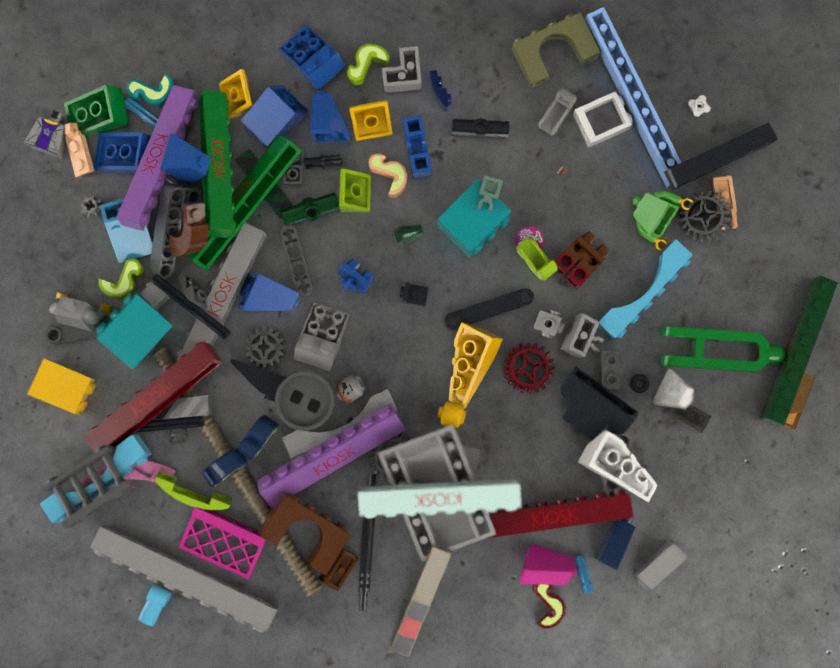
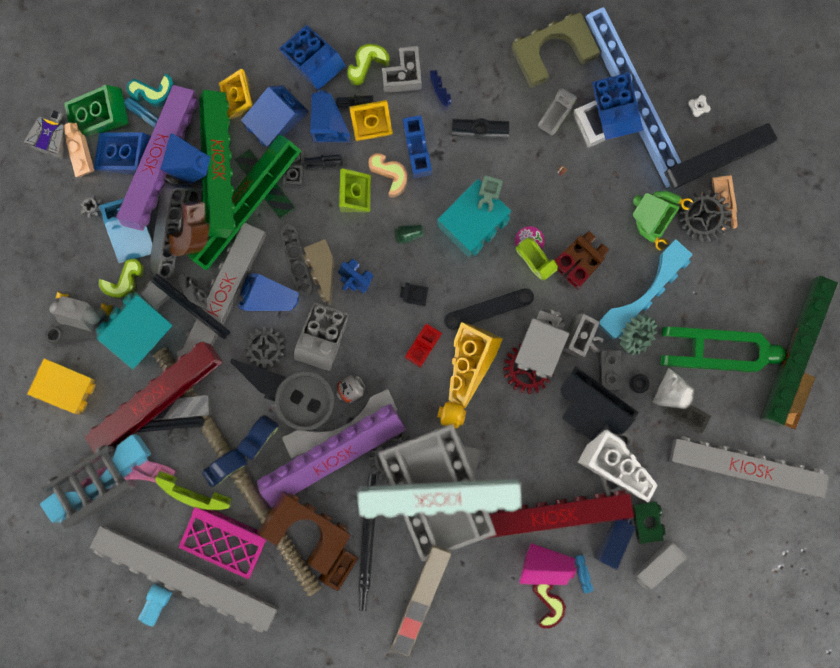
dark green piece [281,192,340,226] -> none
none -> dark tan slope [303,239,335,306]
none -> black axle [336,94,374,108]
none -> red slope [404,323,442,368]
none -> light grey brick [515,317,569,378]
none -> blue slope [592,72,643,140]
none -> sand green gear [619,314,658,355]
none -> dark green brick [632,501,666,544]
none -> light grey brick [668,436,829,498]

